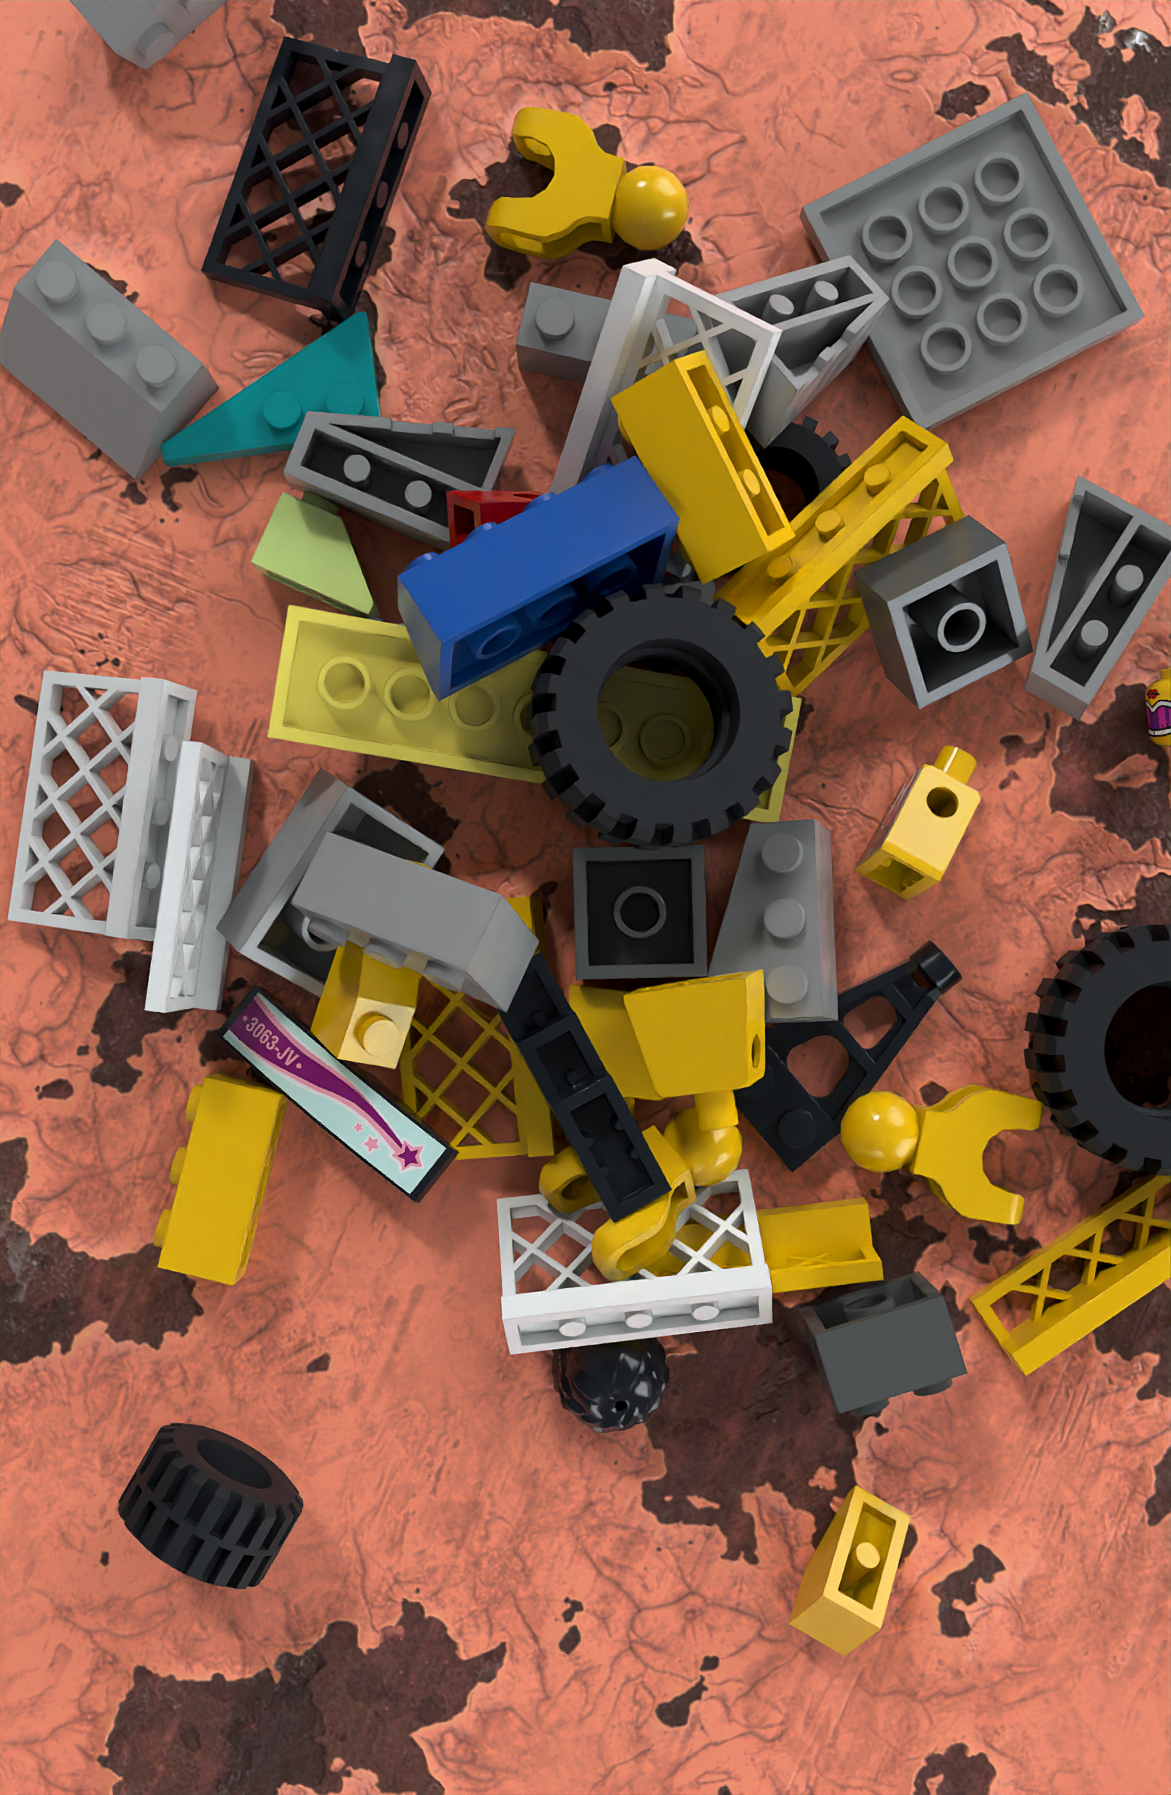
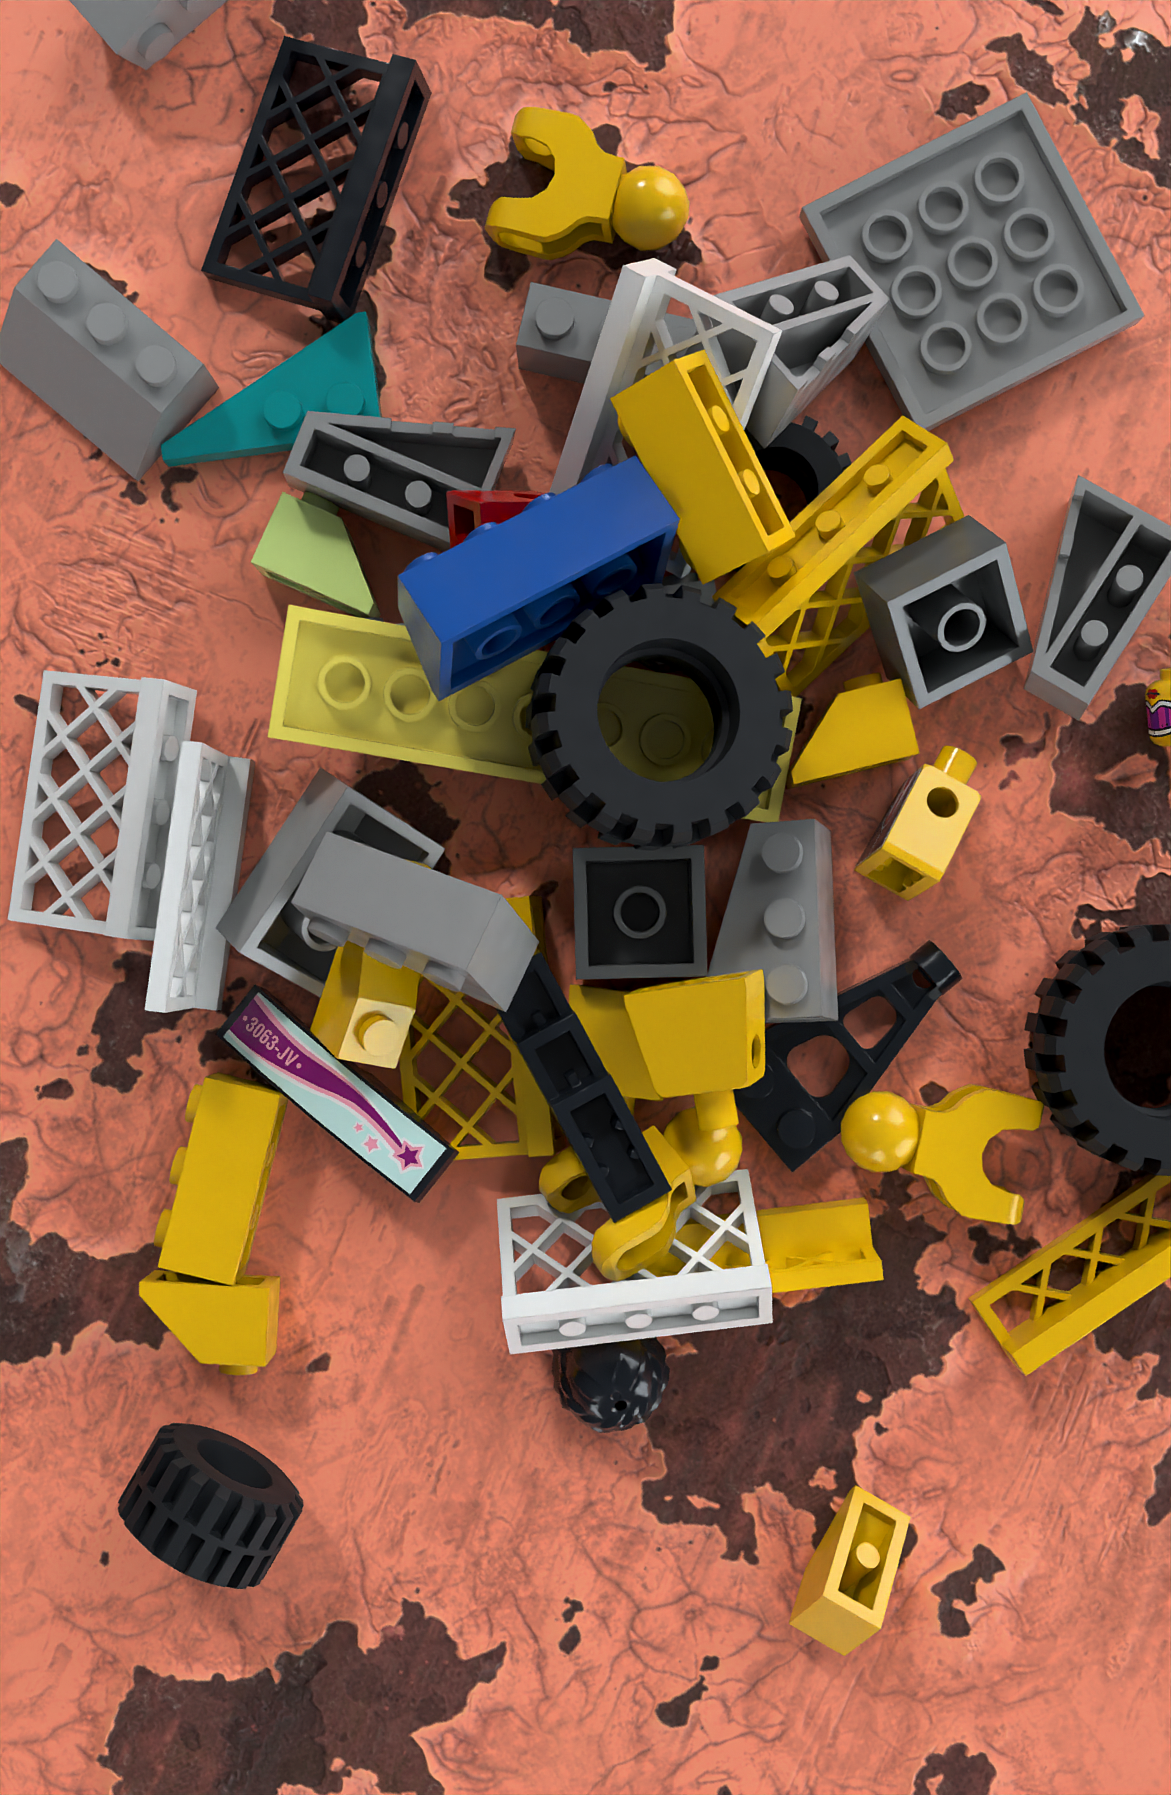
dark grey brick [799,1271,968,1416] -> none
none -> yellow slope [139,1270,280,1375]
none -> yellow slope [786,673,920,789]

